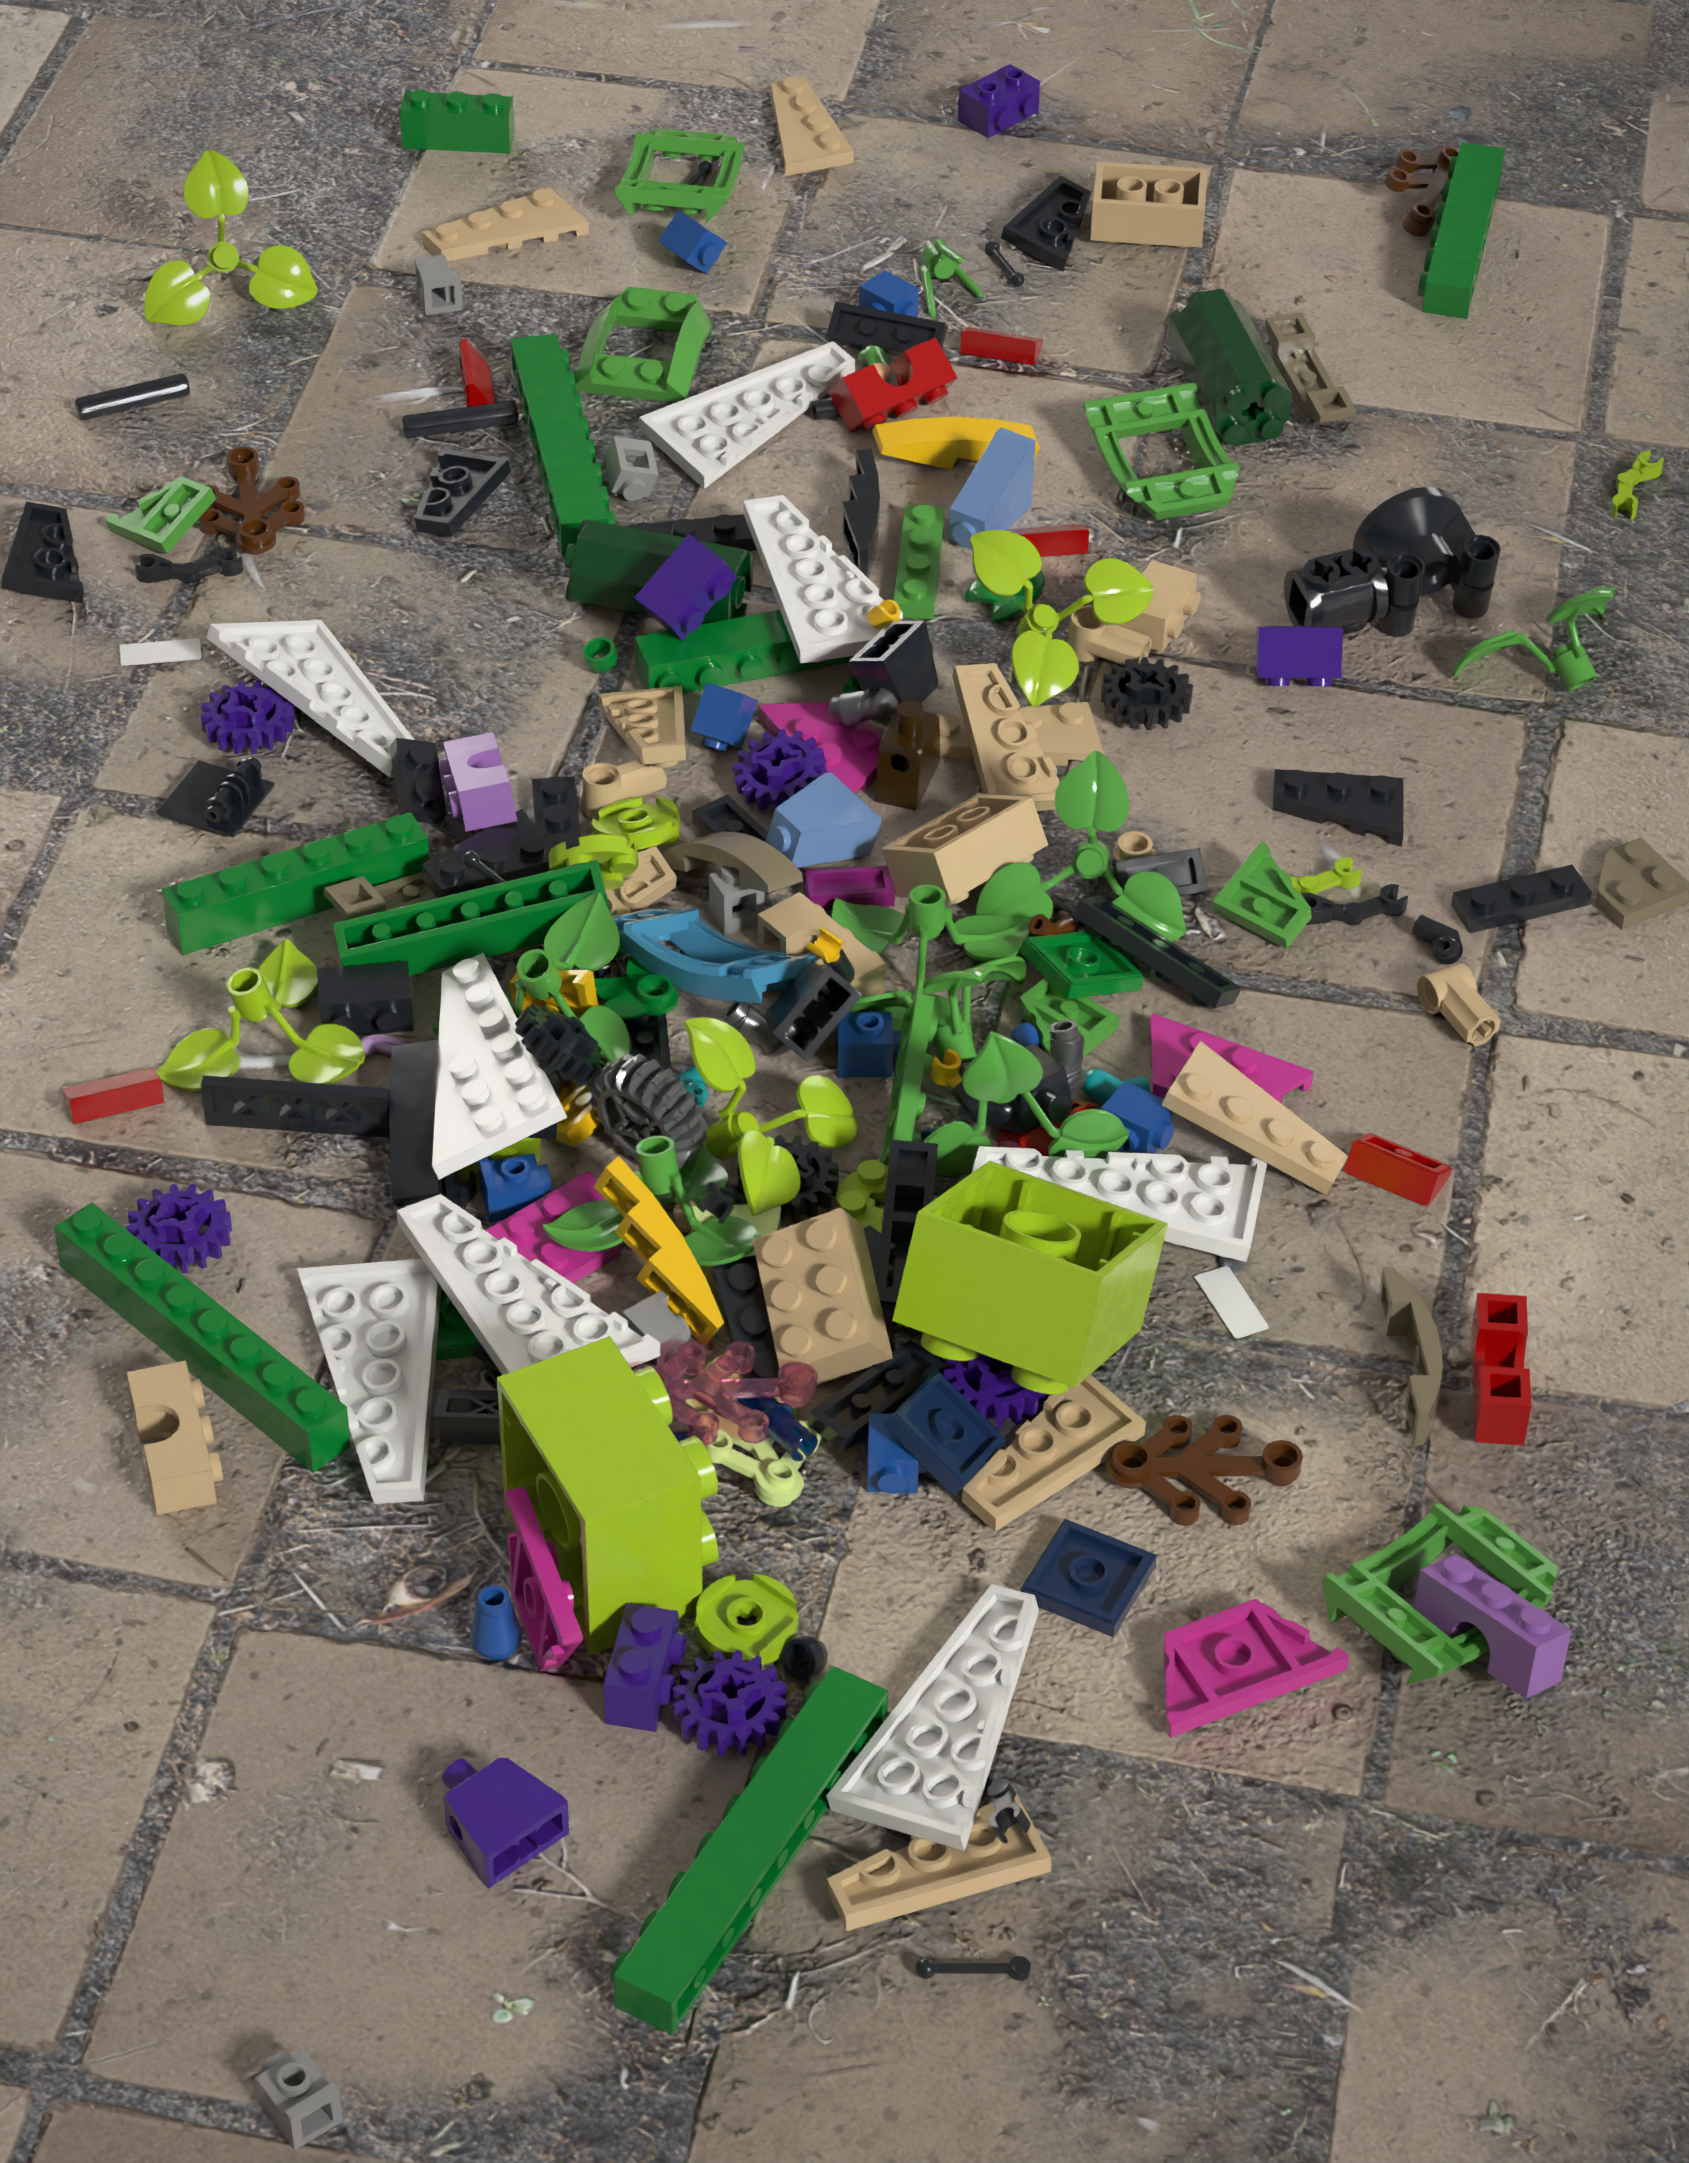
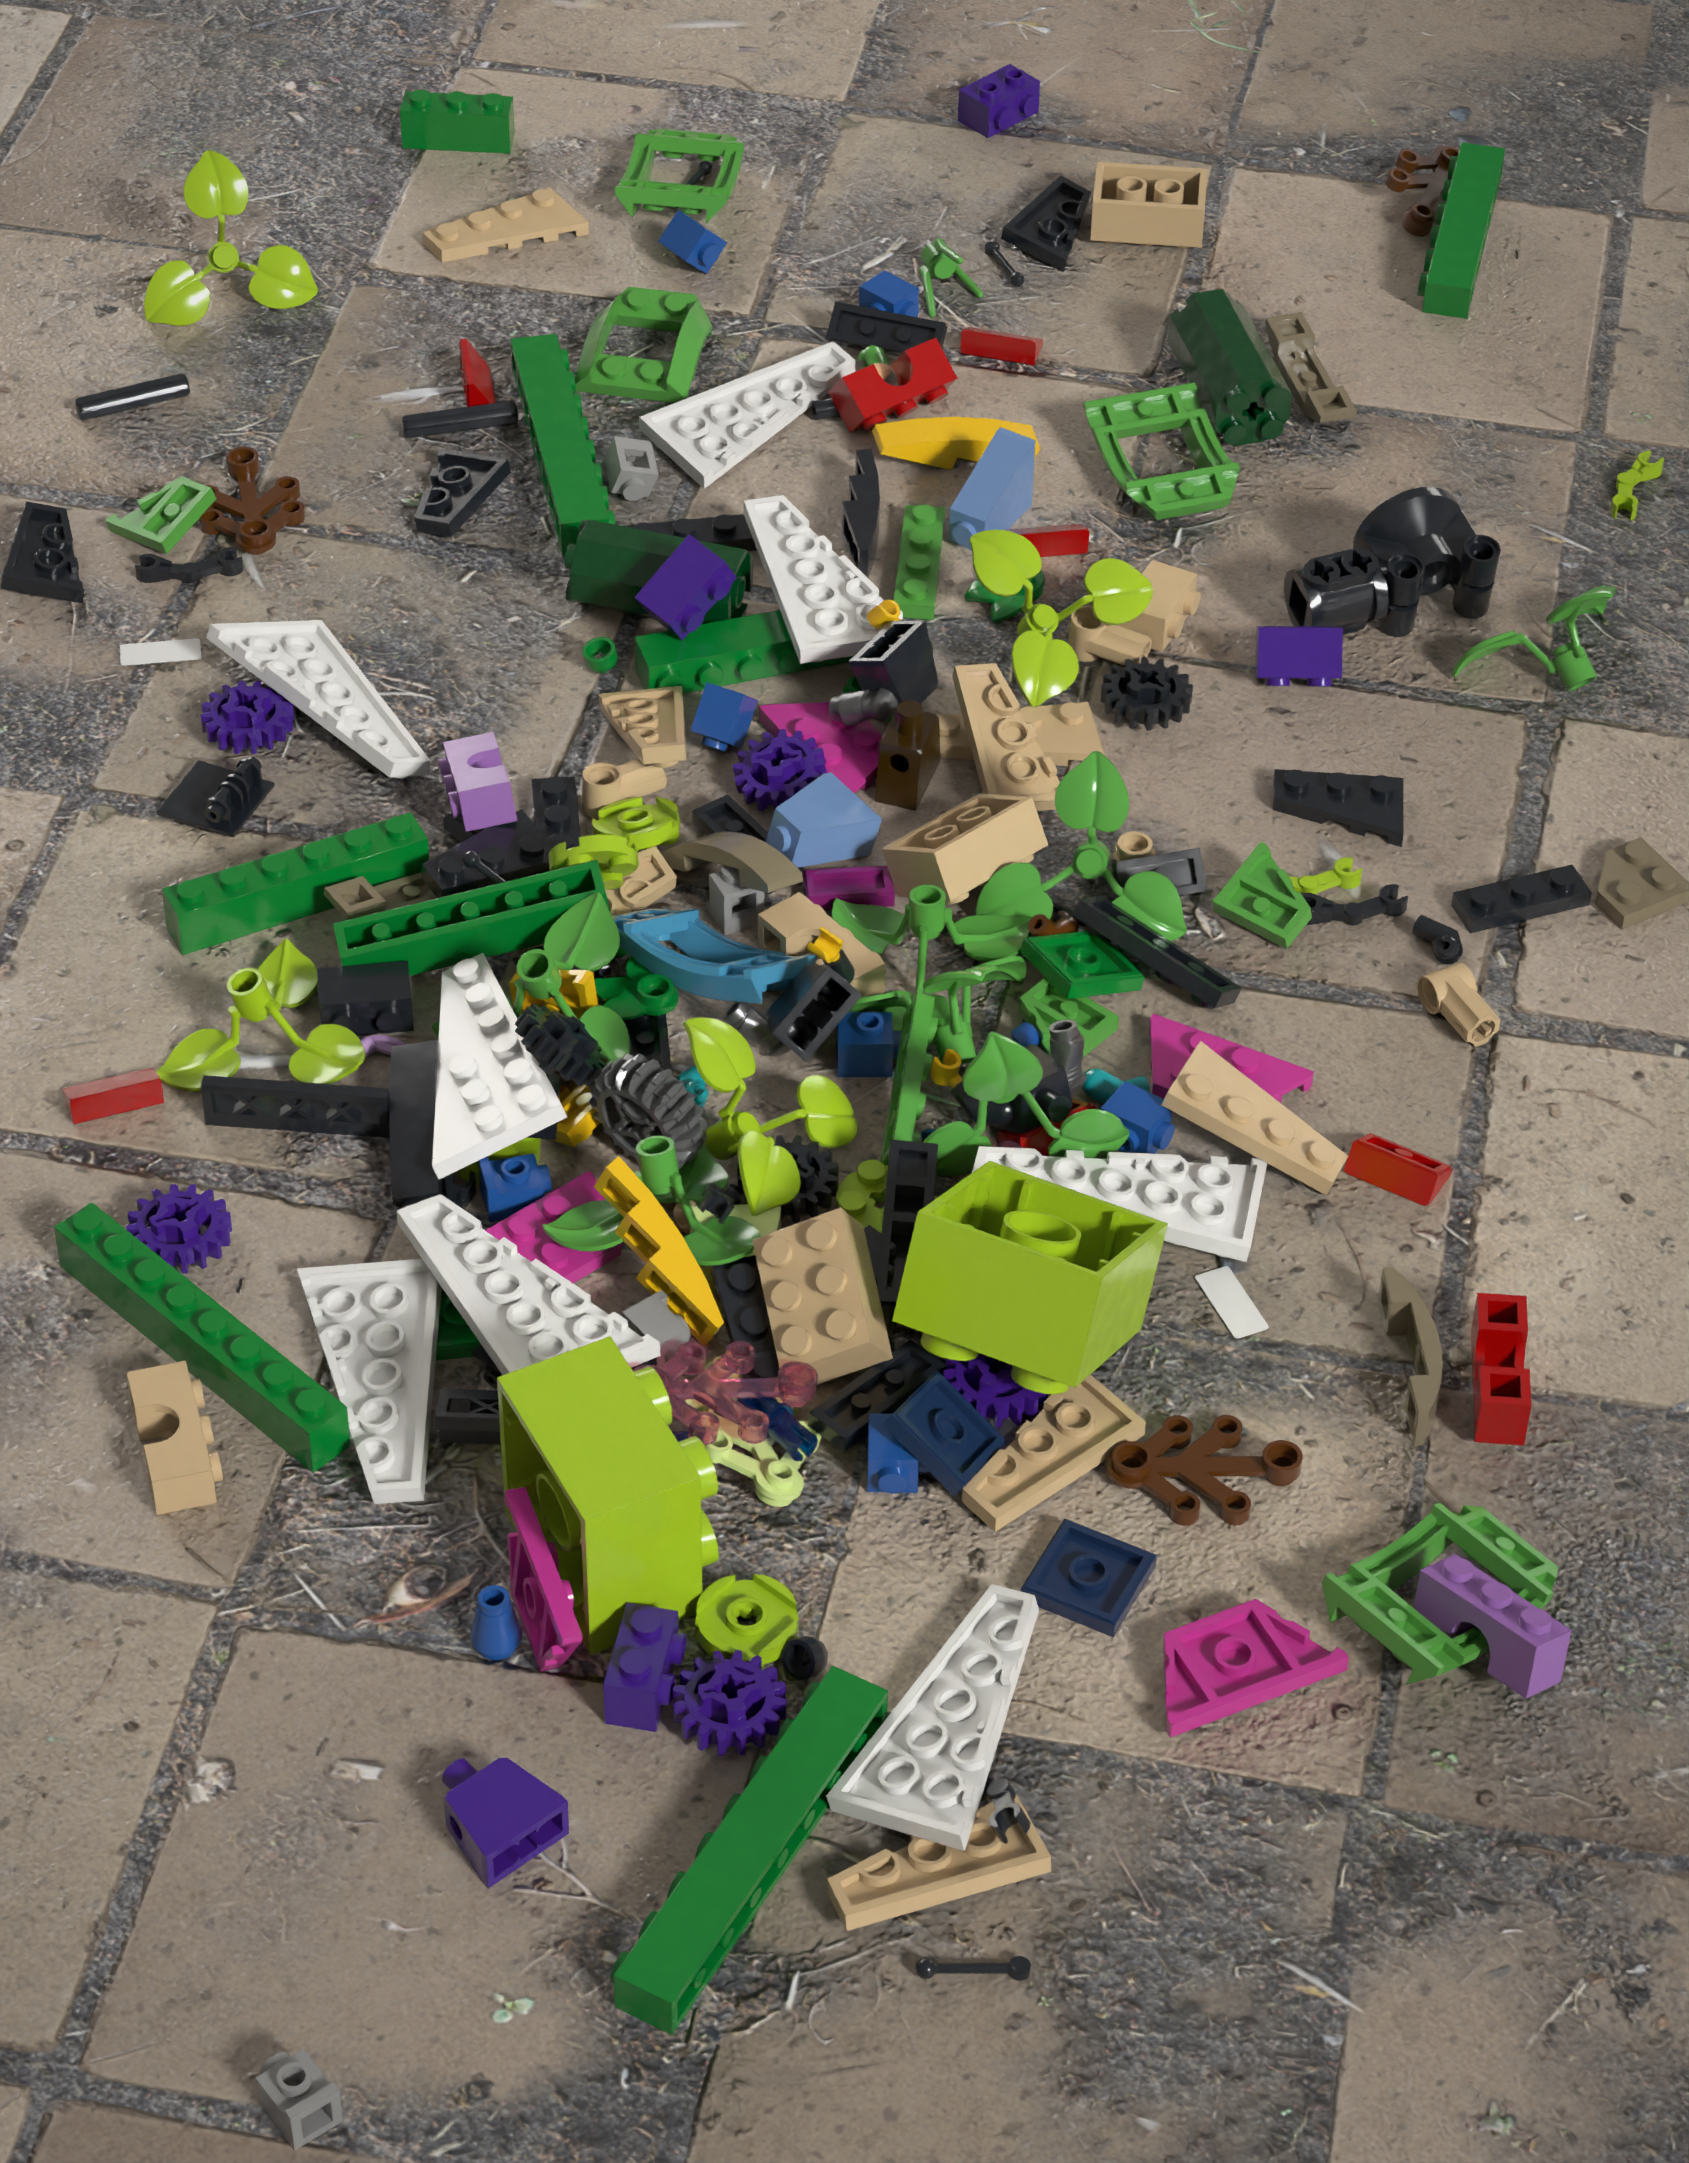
black plate [390,738,447,824] -> none
light grey brick [414,254,463,315] -> none
tan wing [771,77,854,176] -> none

